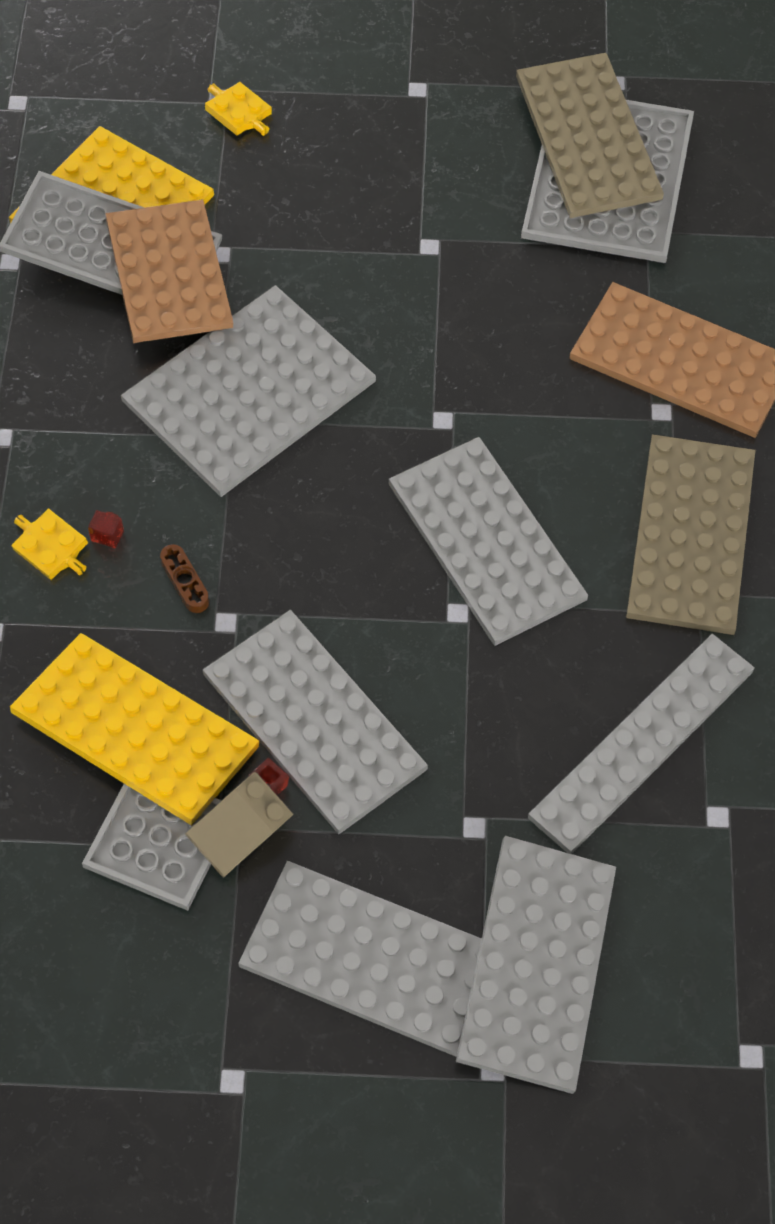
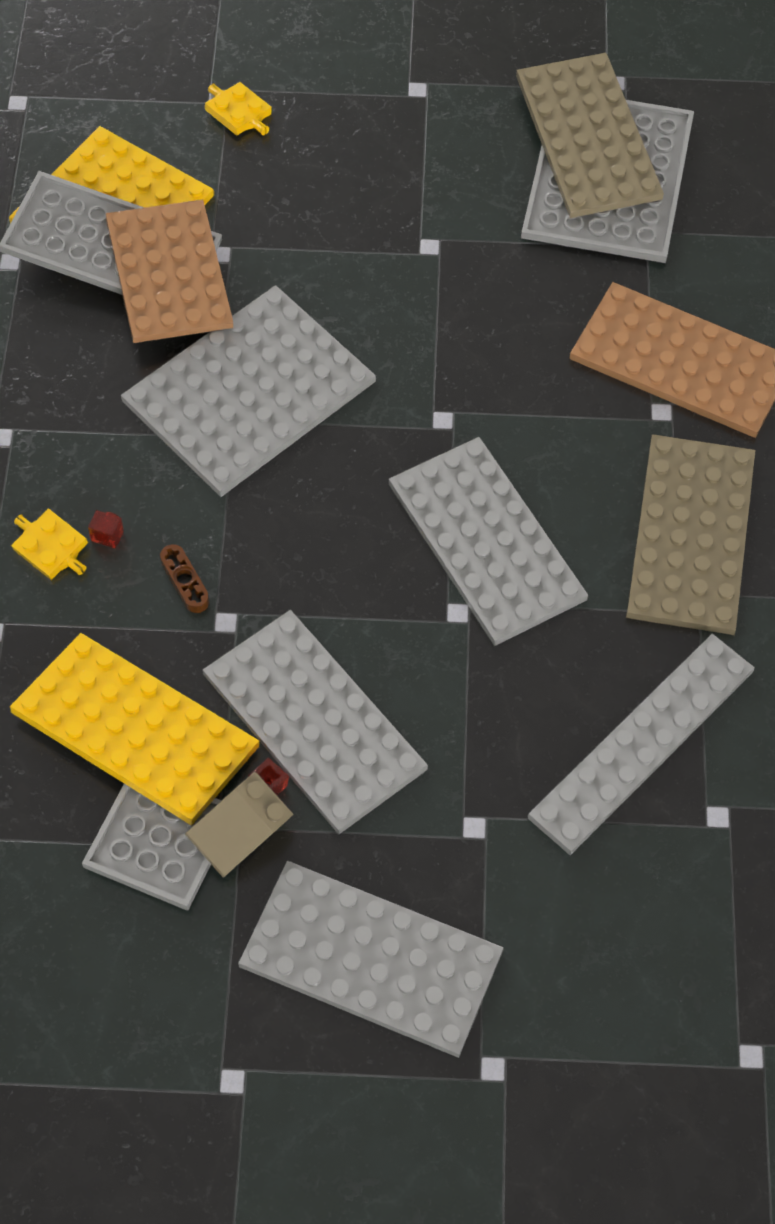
light grey plate [456,836,616,1094] -> none

